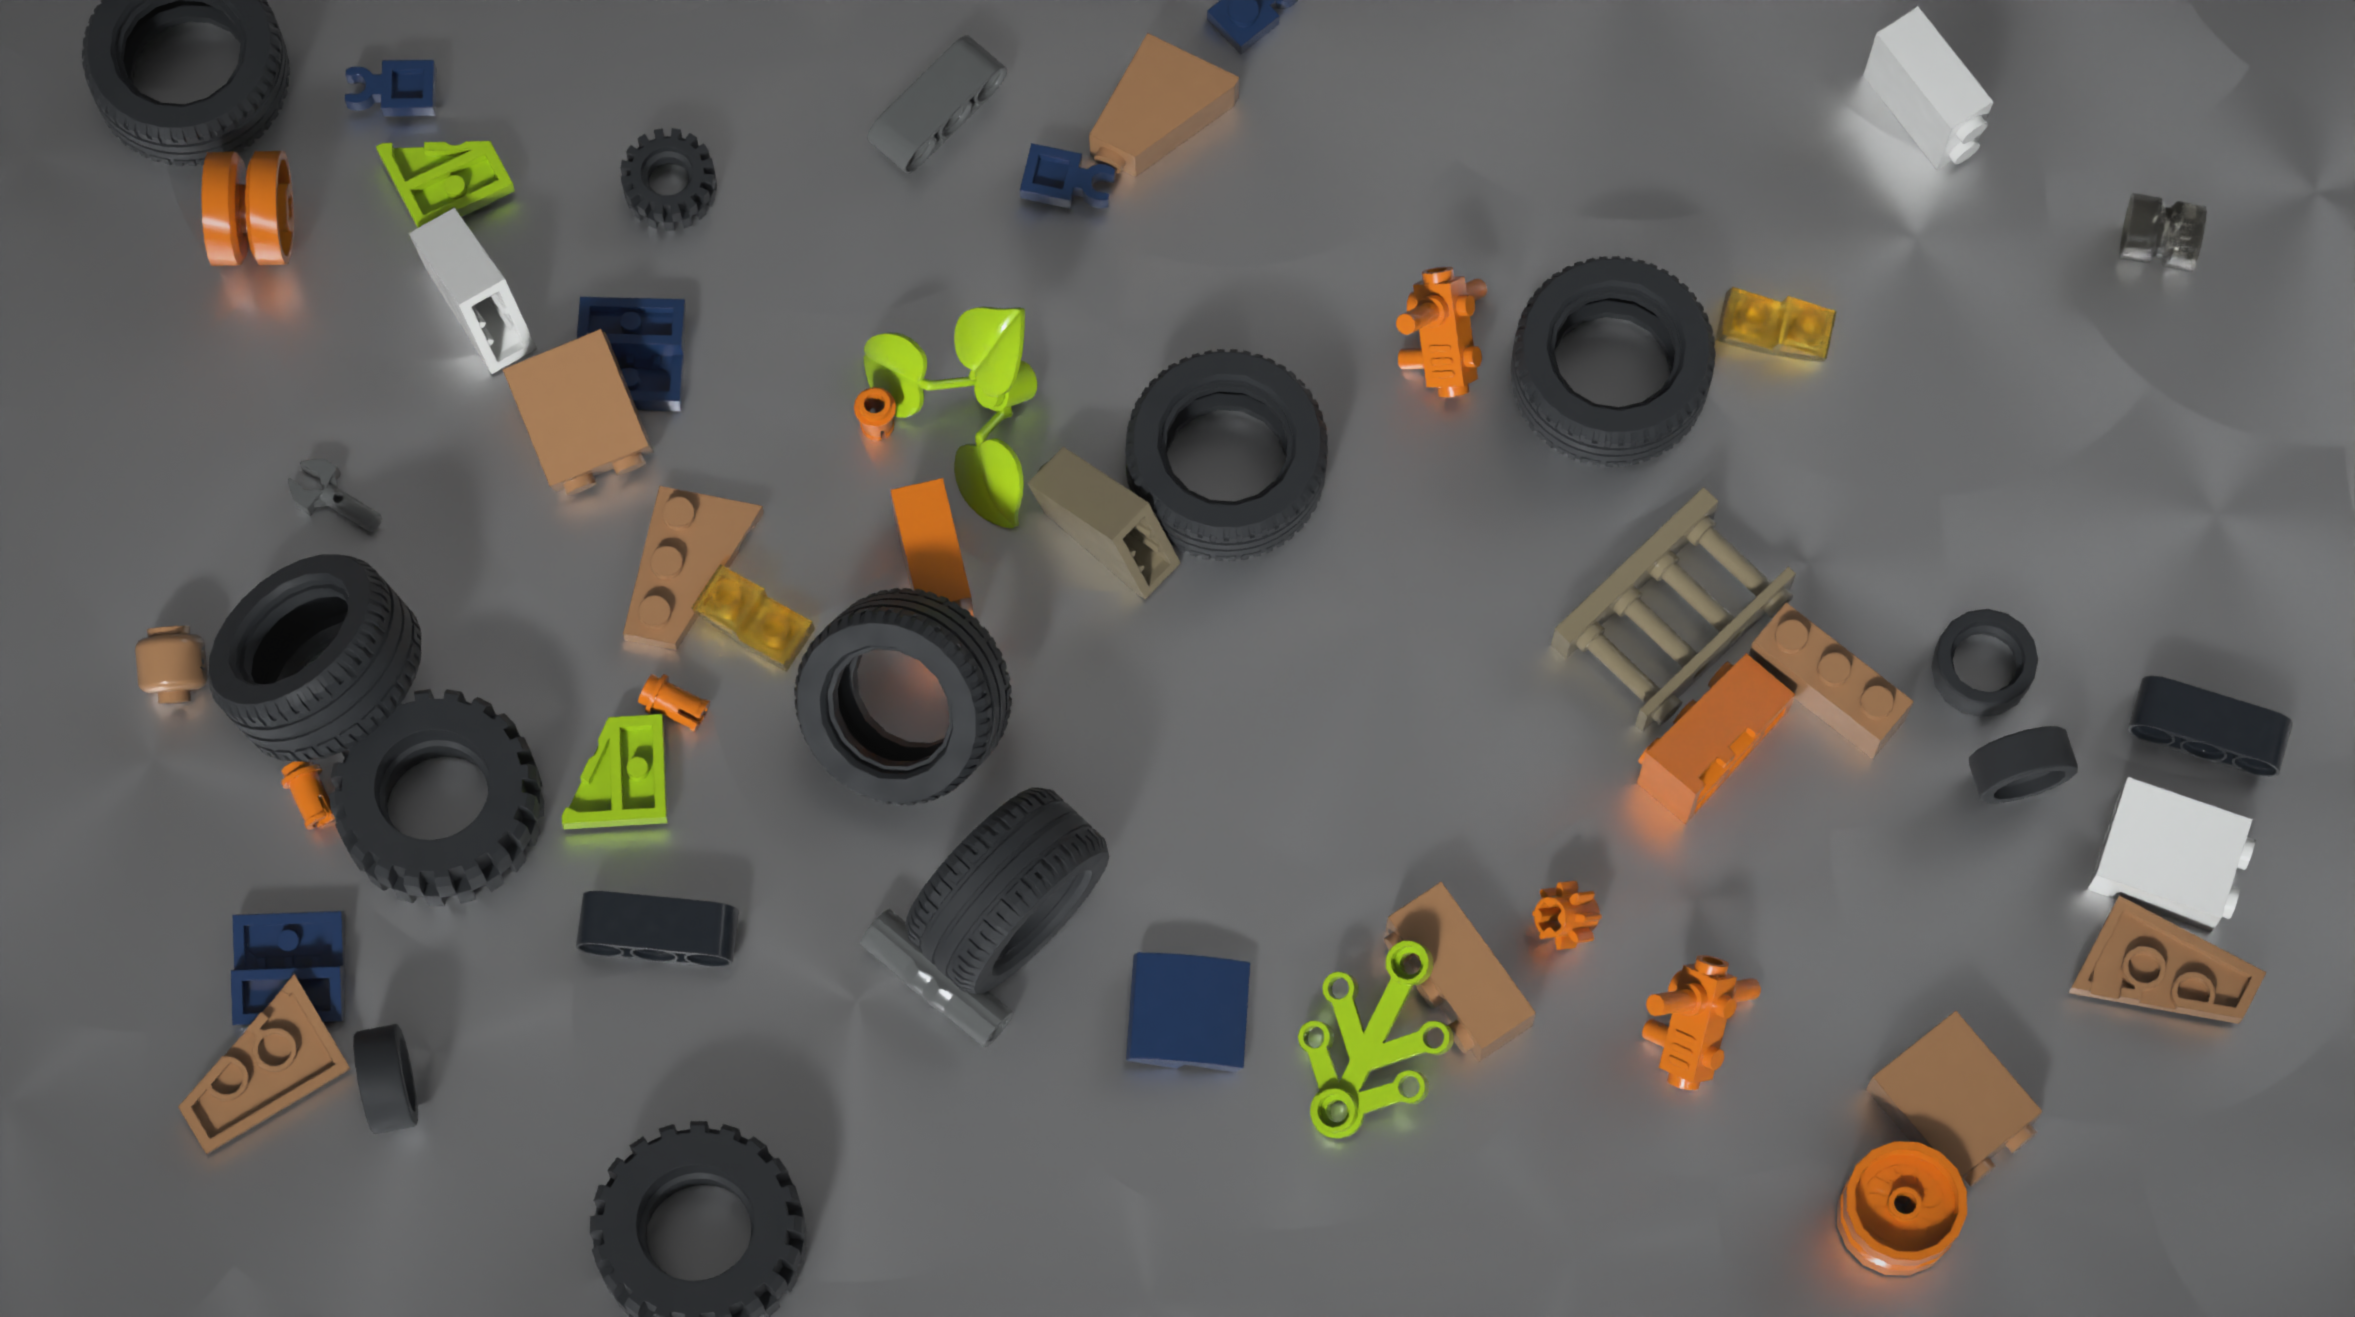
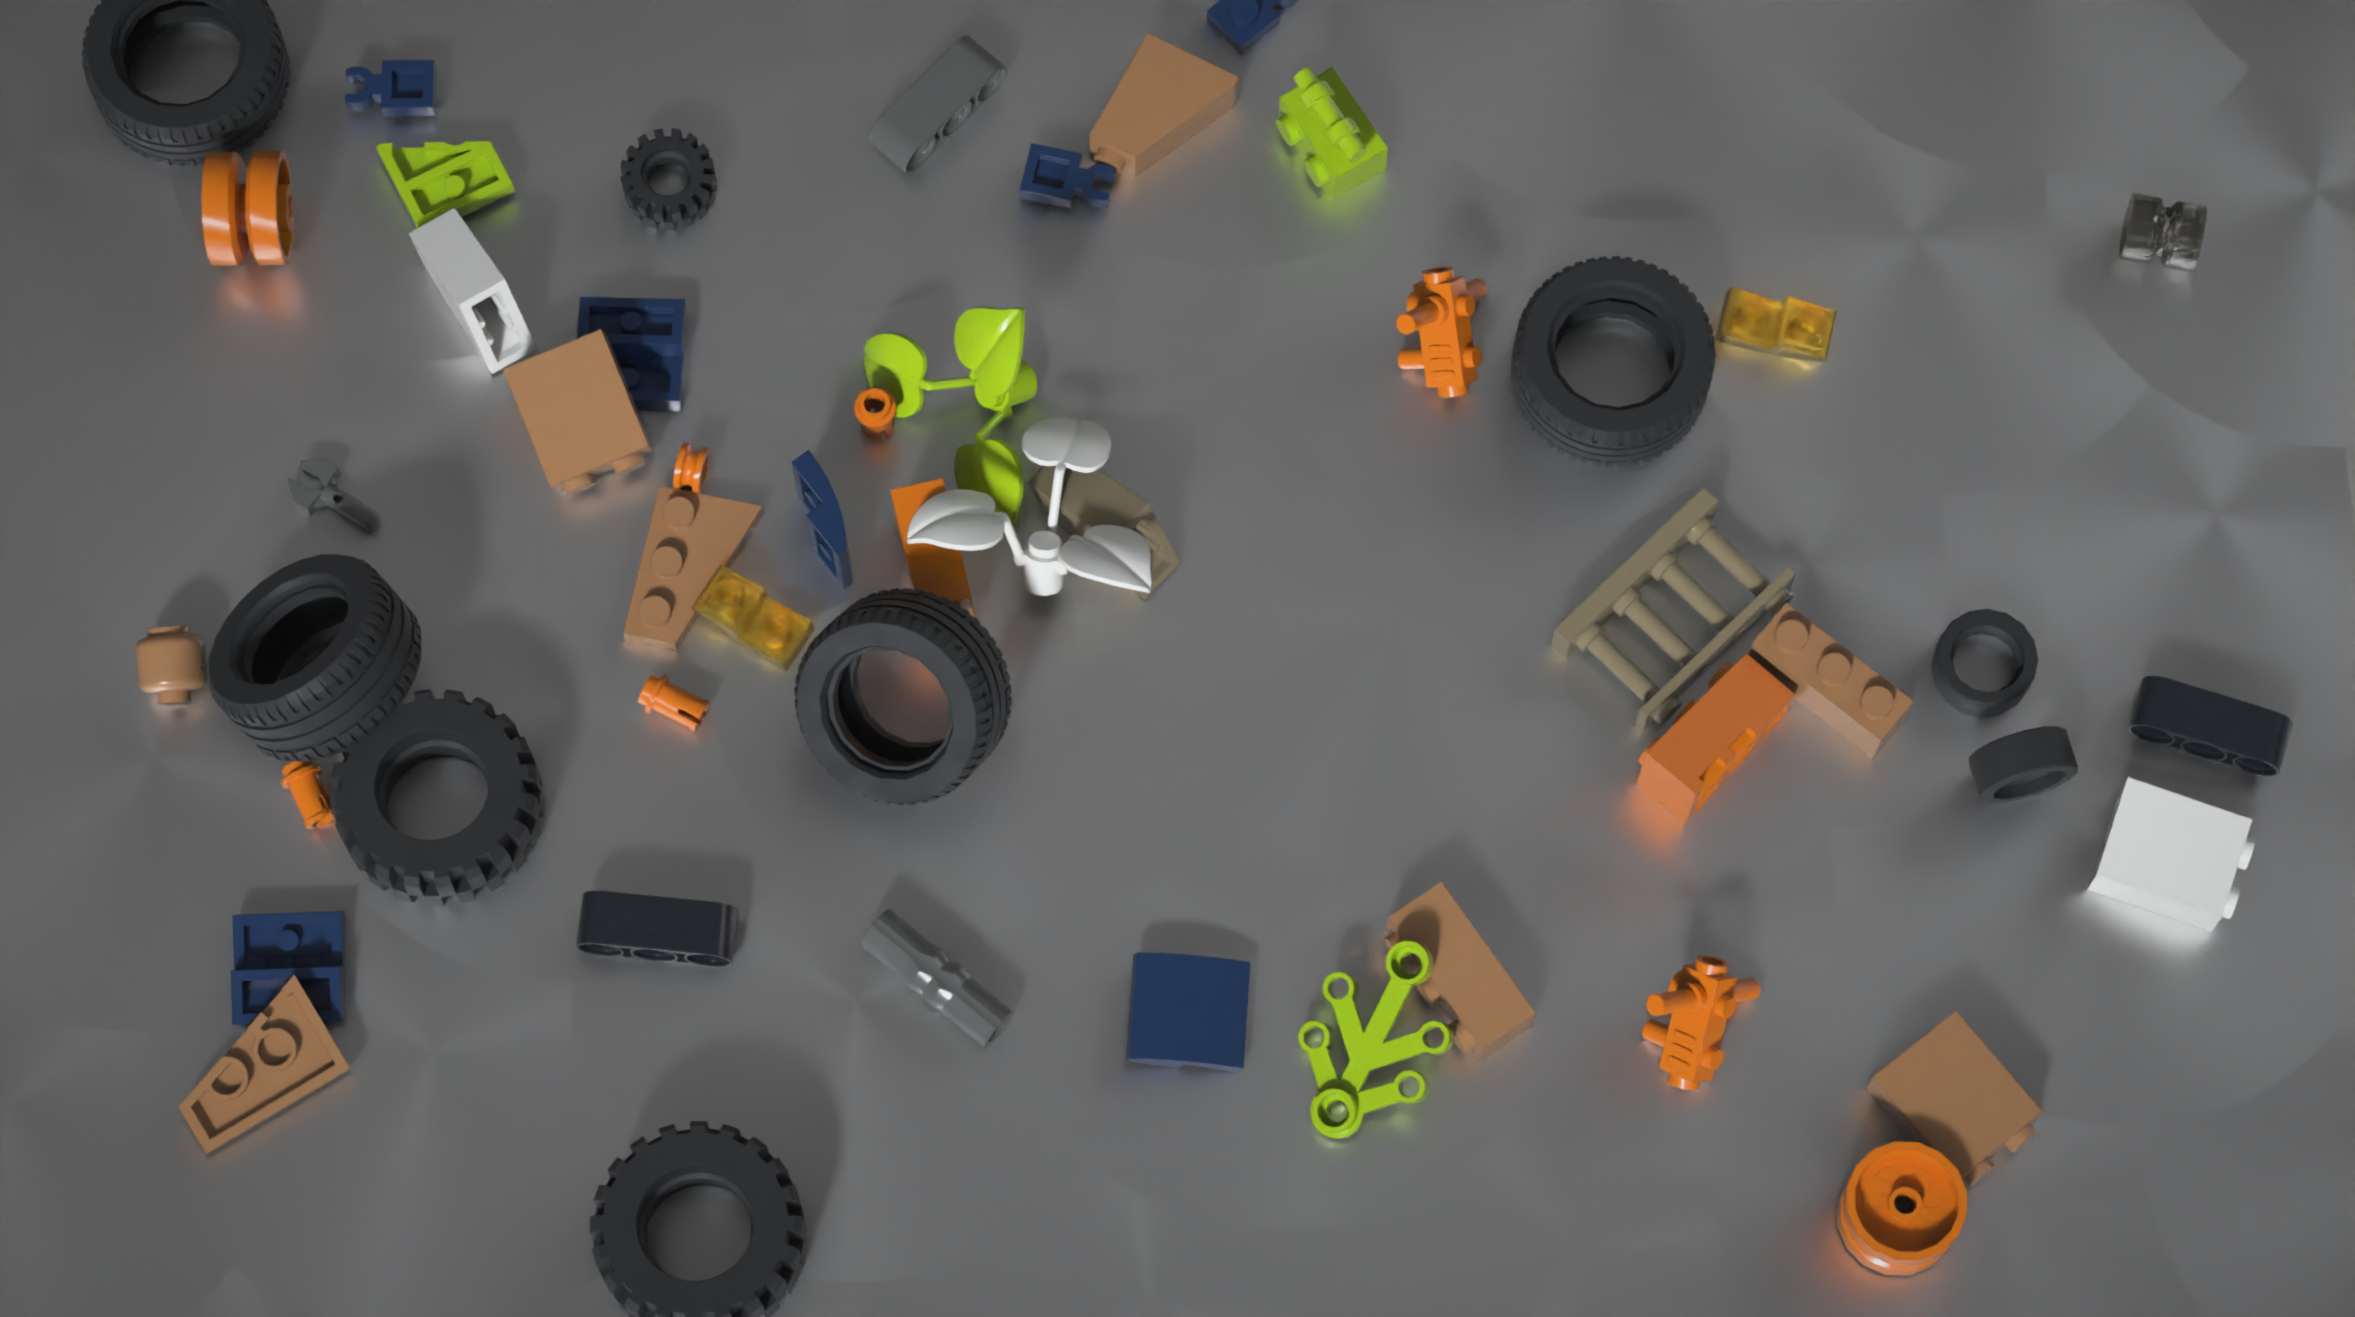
black tyre [353,1024,418,1134] -> none
lime wing [562,714,668,830] -> none
black tyre [905,787,1109,994] -> none
black tyre [1125,349,1328,561] -> none
orange gear [1532,880,1602,950] -> none
white brick [1863,6,1993,170] -> none
medium nougat wing [2068,895,2267,1024] -> none
none -> orange bush [673,442,711,494]
none -> dark blue slope [792,450,853,589]
none -> white plant [907,418,1152,596]
none -> lime brick [1276,67,1388,198]

